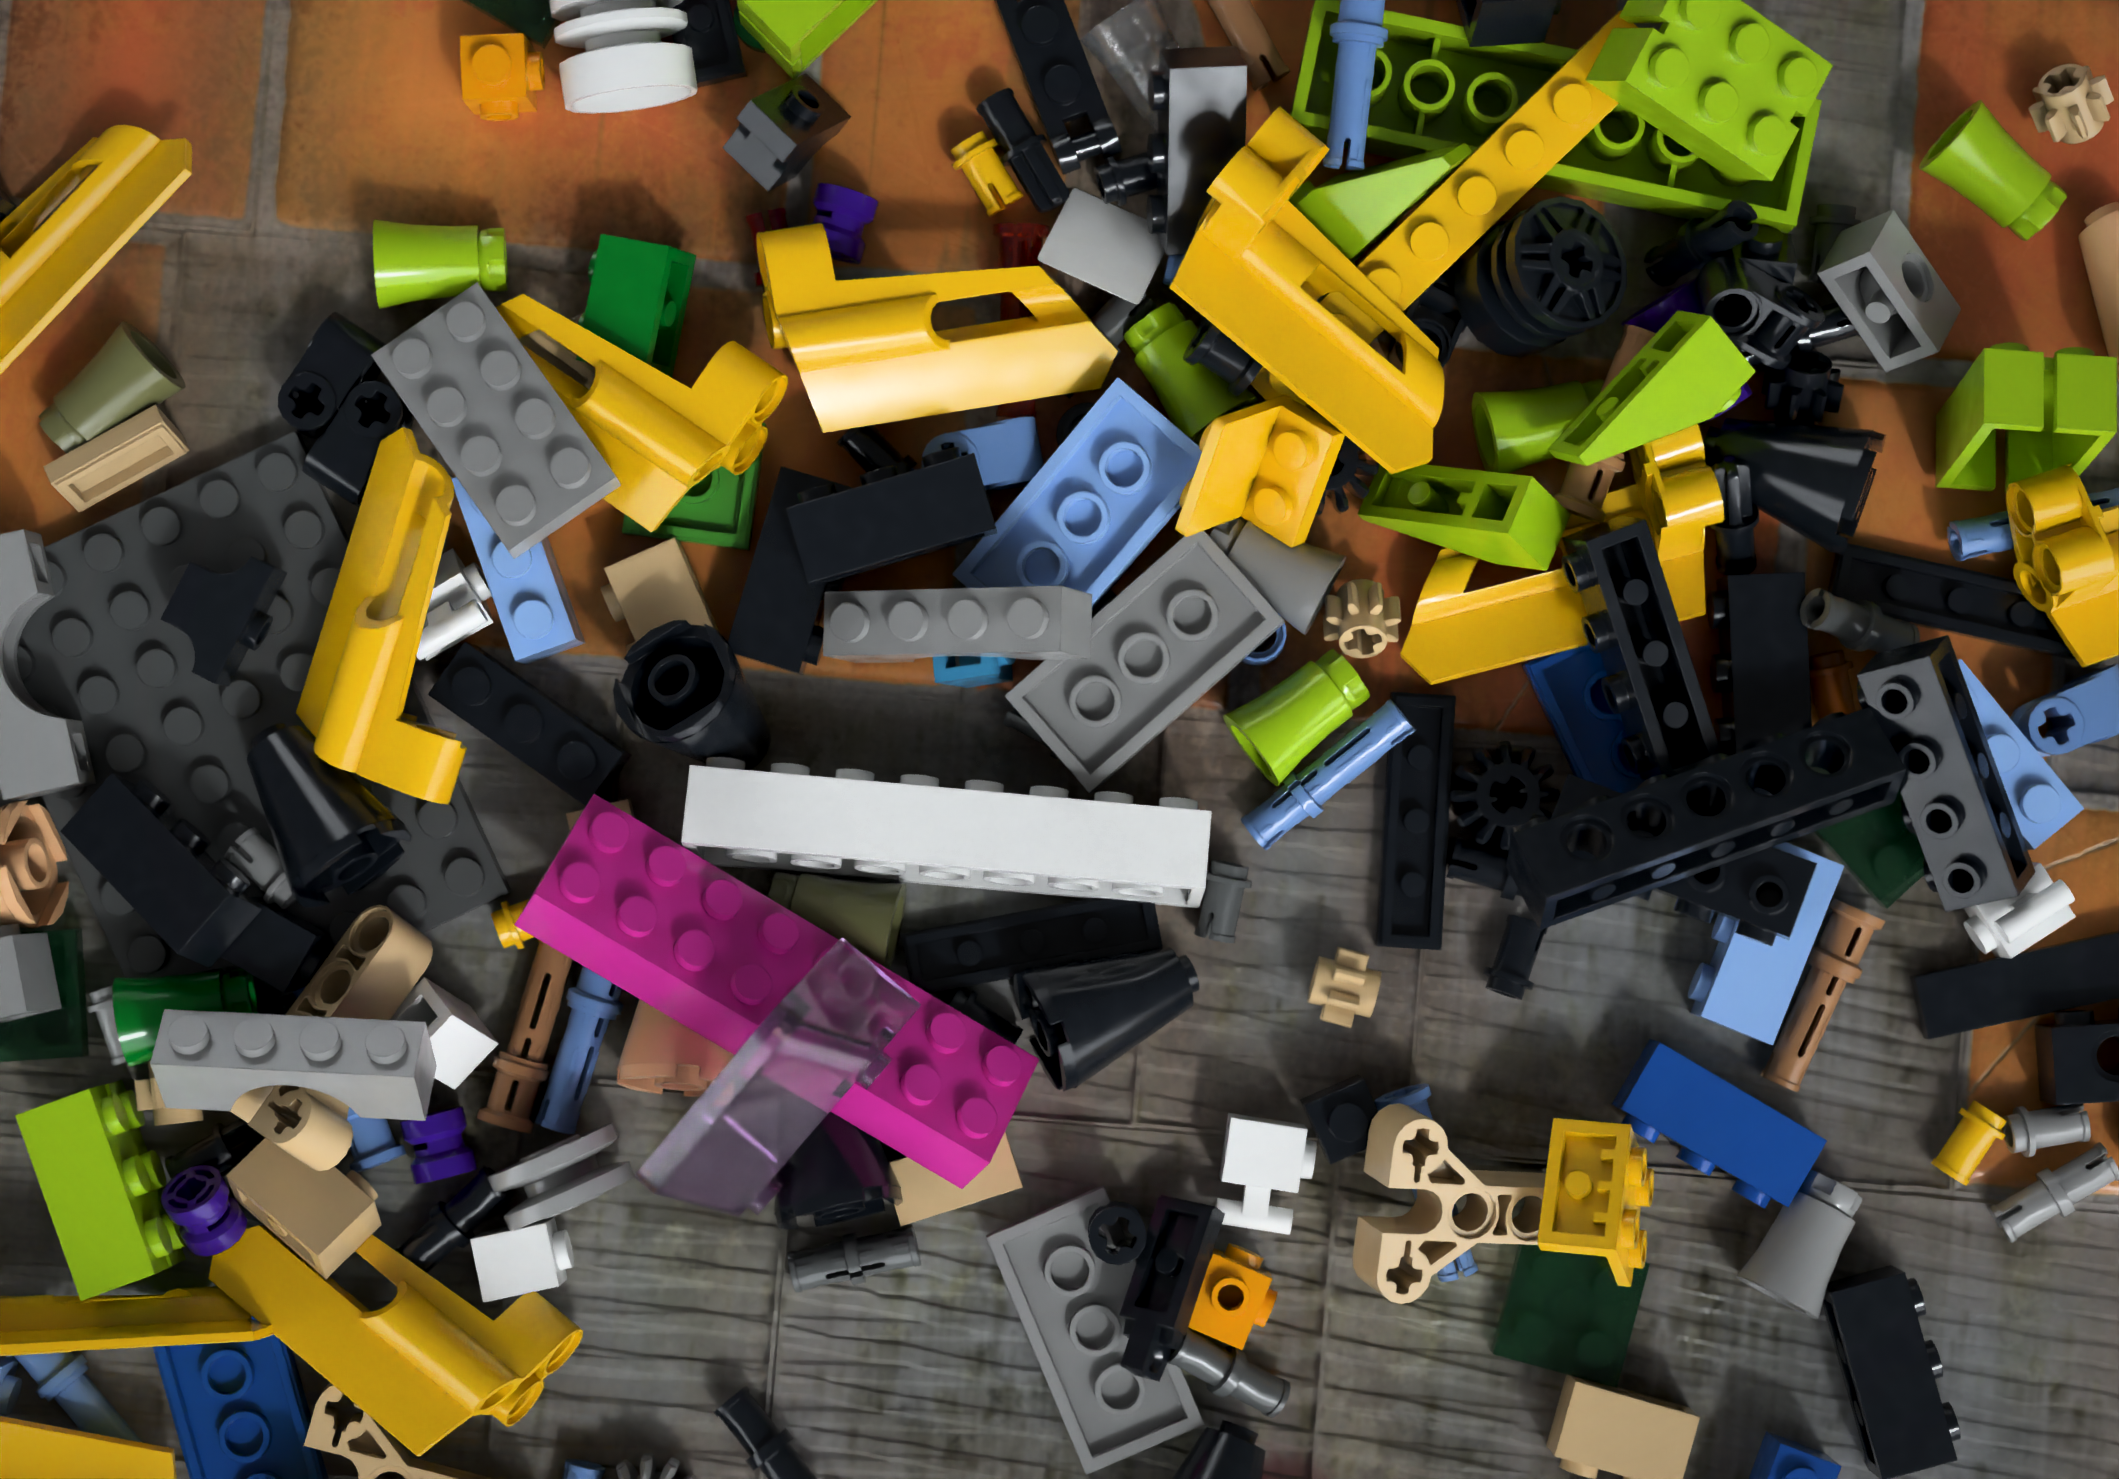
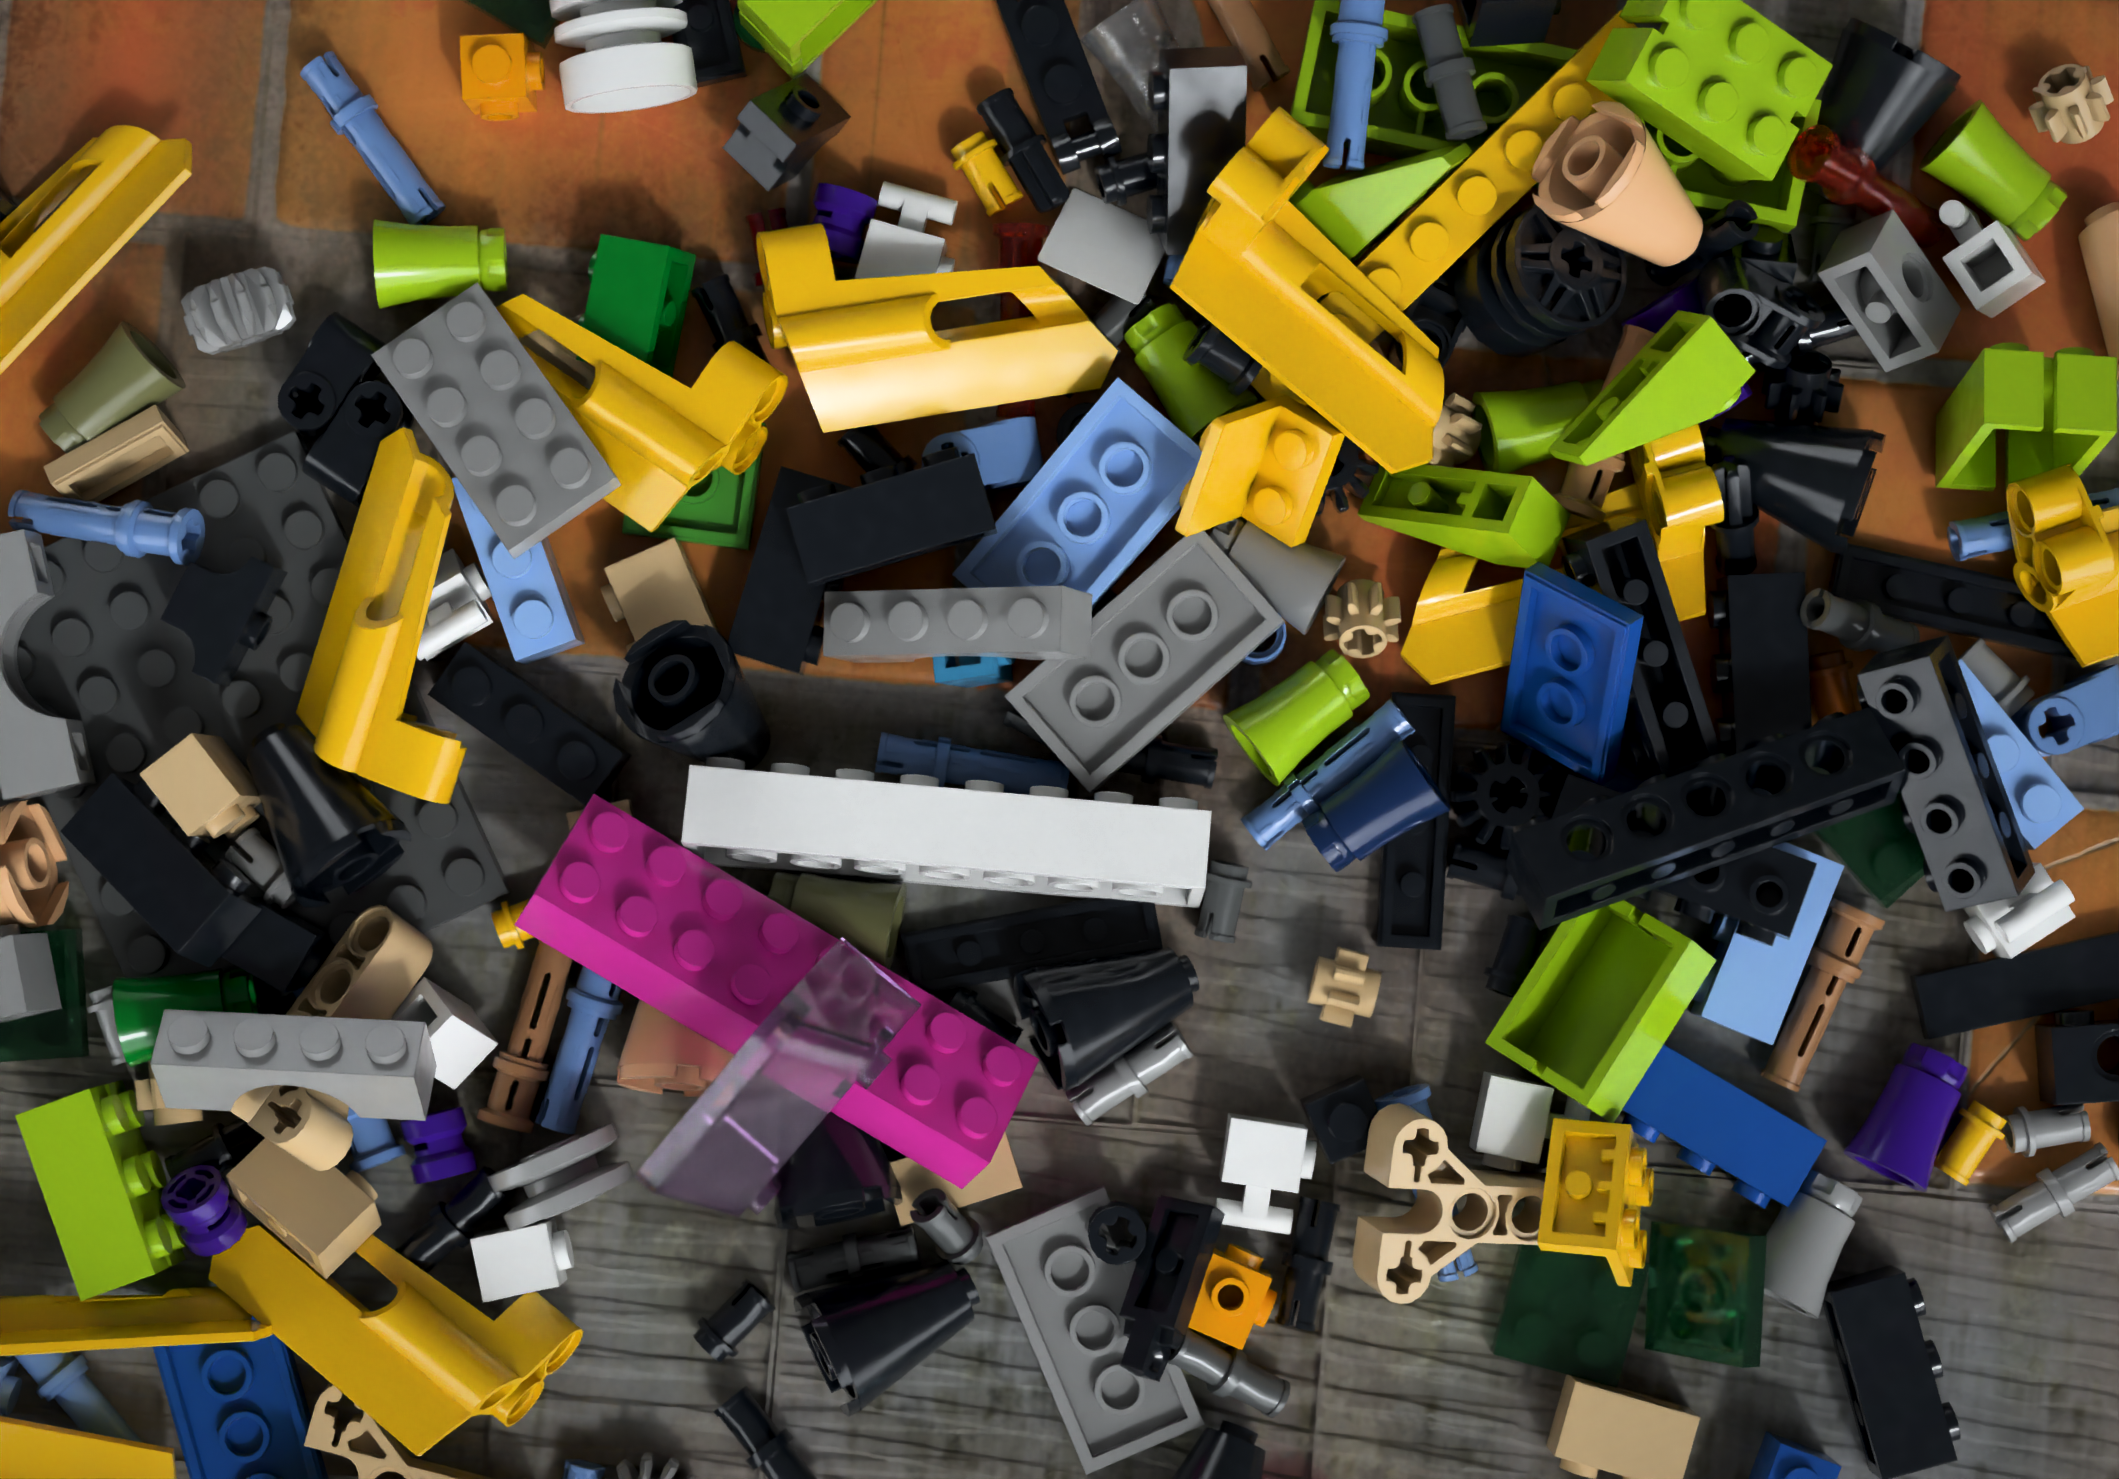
none -> medium blue pin [8,489,205,566]
none -> tan brick [139,733,261,839]
none -> light grey gear [181,266,296,355]
none -> medium blue pin [300,51,446,225]
none -> black pin [691,274,770,364]
none -> black pin [693,1279,776,1362]
none -> black cone [794,1262,980,1417]
none -> white brick [854,181,958,279]
none -> medium blue pin [875,732,1070,795]
none -> dark grey pin [910,1188,983,1265]
none -> light grey pin [1065,1021,1194,1126]
none -> black pin [1118,734,1218,789]
none -> black pin [1274,1196,1340,1331]
none -> dark blue plant [1302,736,1451,872]
none -> dark grey pin [1412,4,1487,142]
none -> tan gear [1426,392,1482,467]
none -> white brick [1469,1071,1591,1172]
none -> lime piece [1485,900,1717,1123]
none -> blue tile [1500,562,1644,786]
none -> light nougat cone [1532,101,1703,267]
none -> clear green plate [1644,1221,1767,1368]
none -> clear red pin [1787,125,1945,248]
none -> black cone [1804,17,1961,204]
none -> dark purple plant [1843,1043,1969,1192]
none -> white brick [1939,200,2046,318]
none -> light grey pin [1958,638,2035,718]

